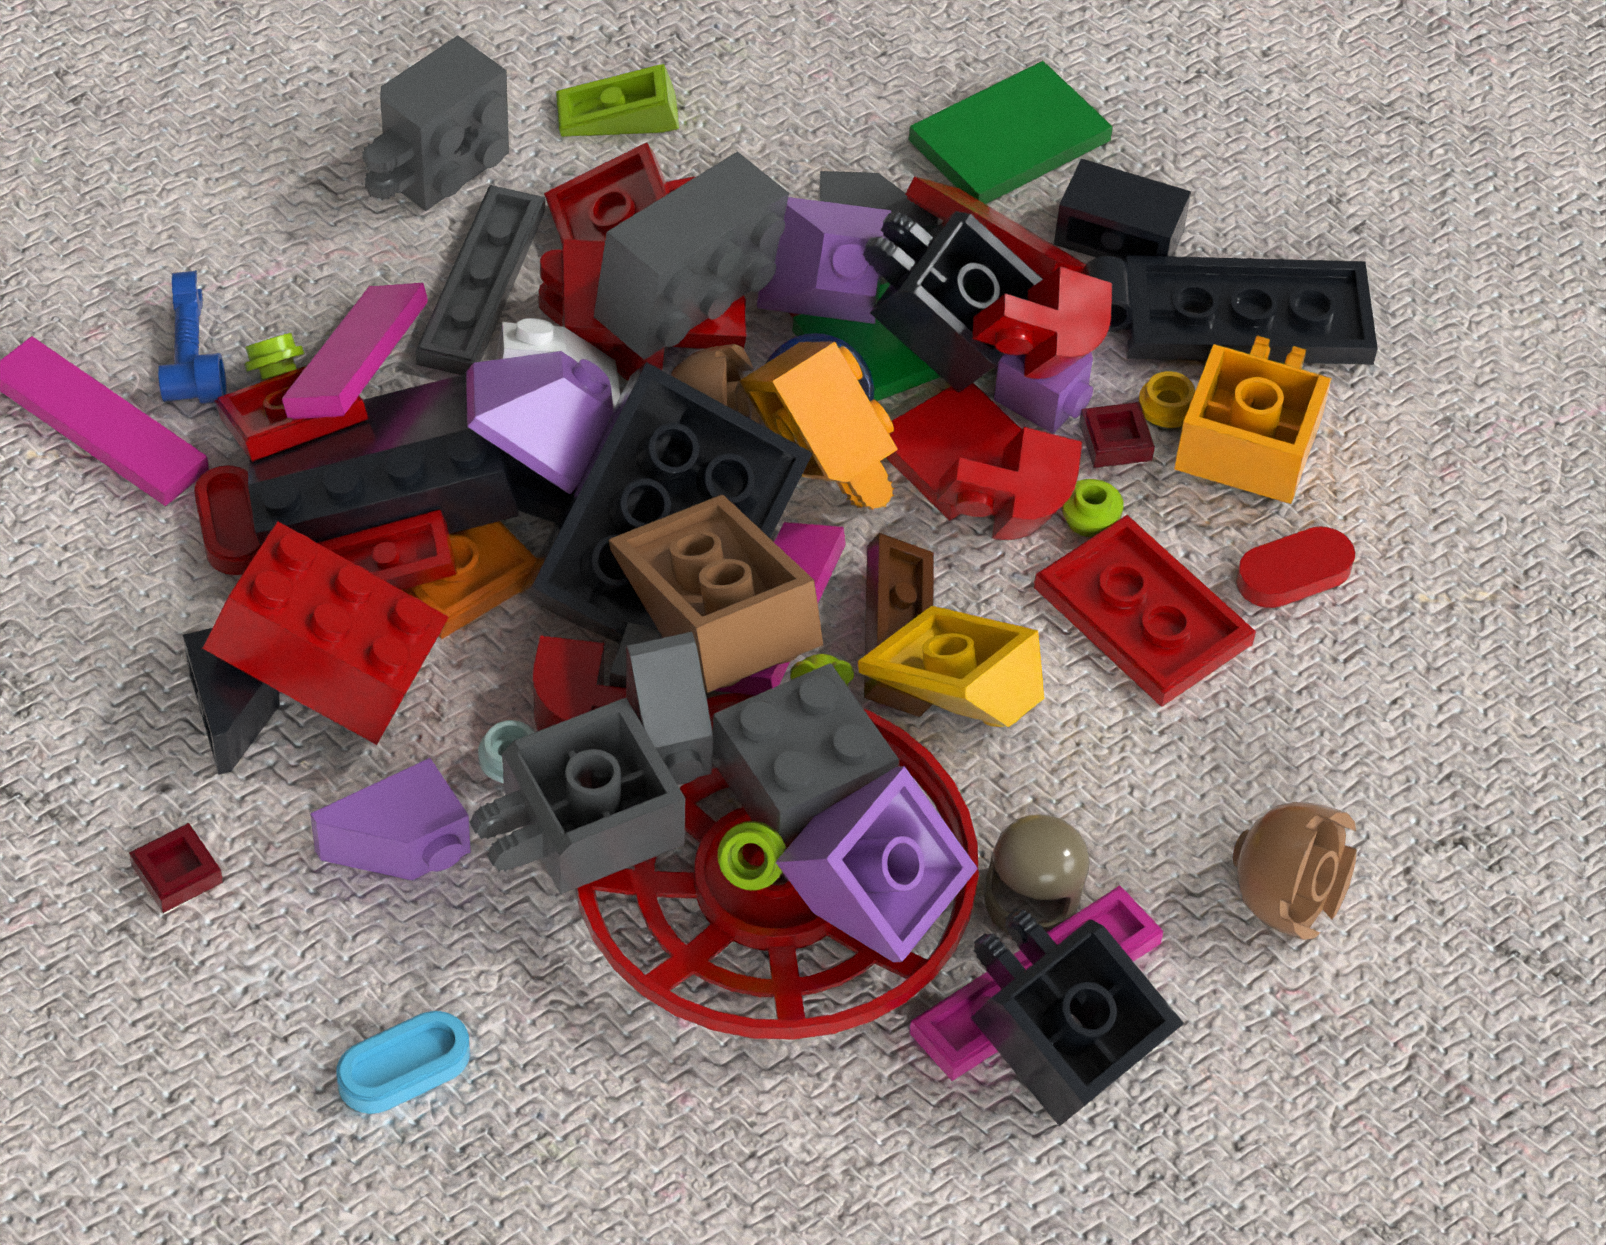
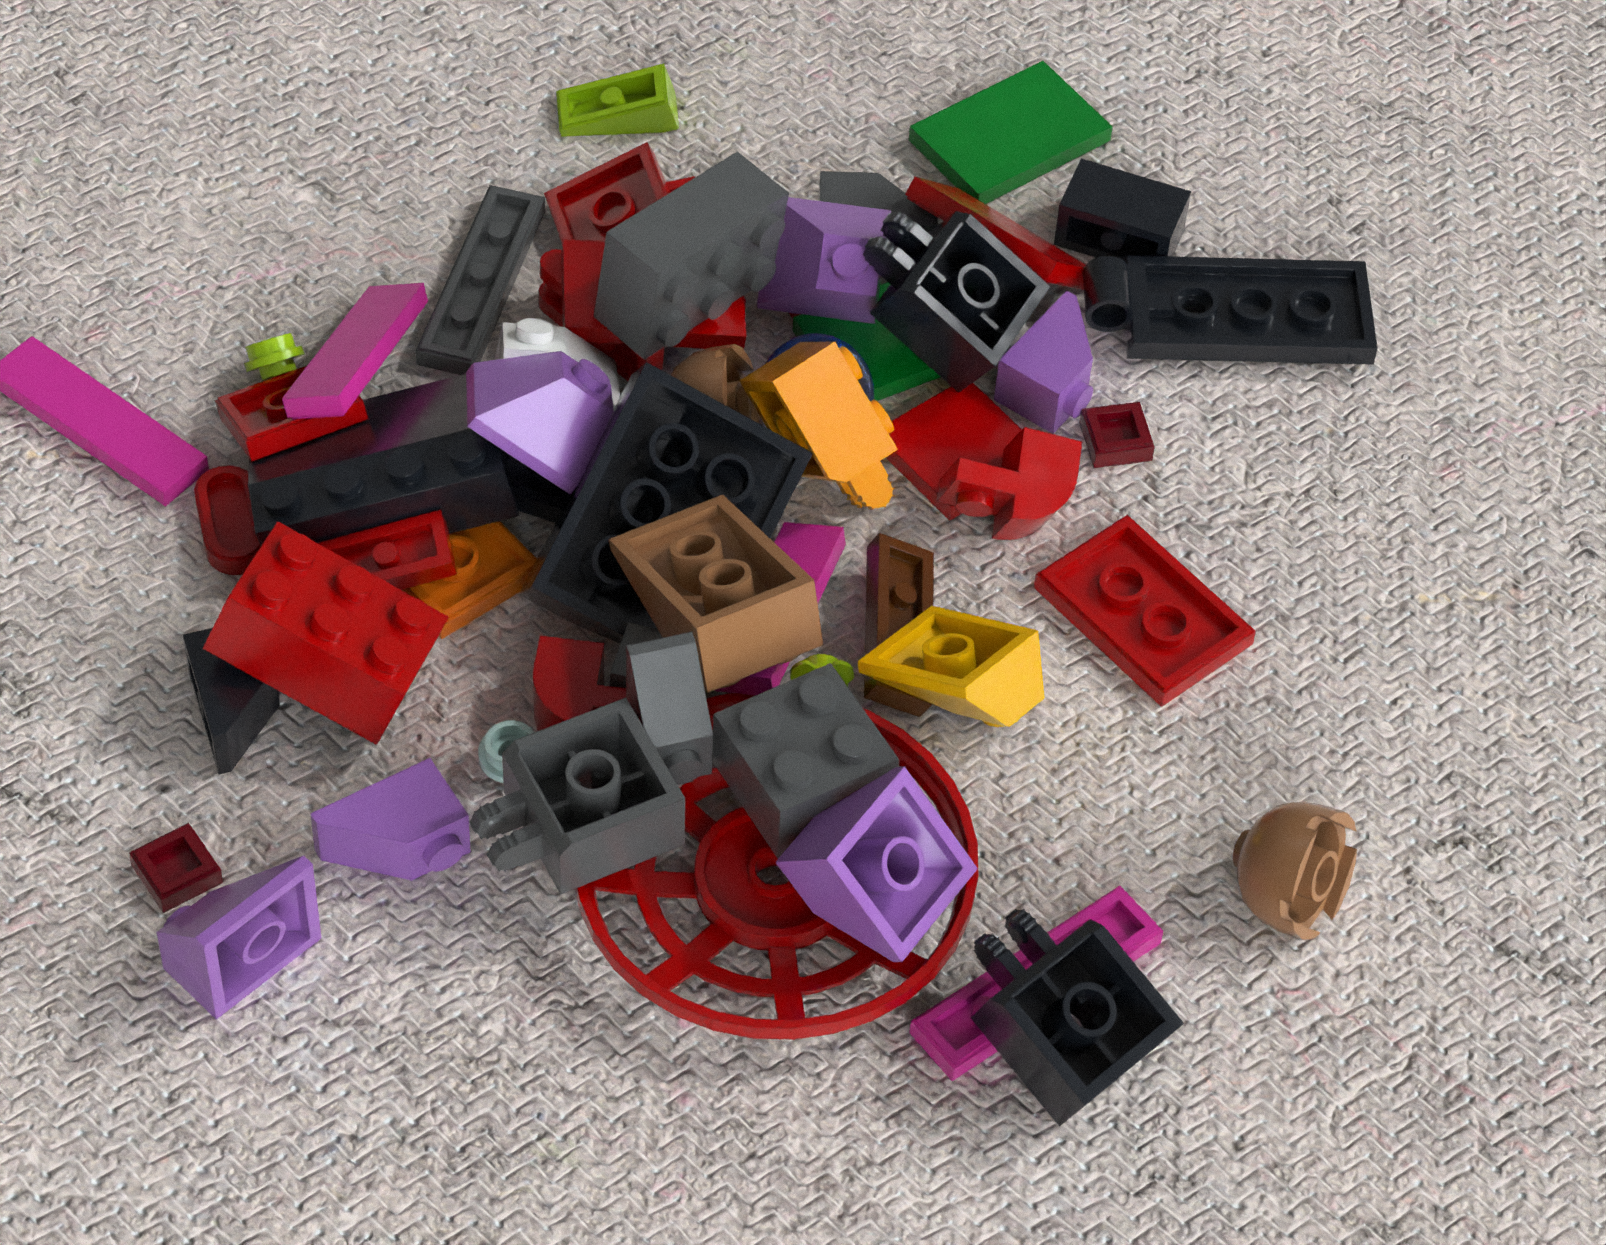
blue brick [158,270,227,404] -> none
medium azure tile [336,1011,470,1114] -> none
dark grey hinge [362,35,509,211] -> none
lime plate [718,821,786,890] -> none
red brick [973,267,1112,379] -> none
dark tan helmet [983,814,1090,935] -> none
lime plate [1061,479,1124,537] -> none
yellow plate [1138,371,1195,428] -> none
light orange hinge [1174,336,1332,504] -> none
red tile [1236,526,1355,608] -> none
none -> medium lavender slope [156,855,322,1020]

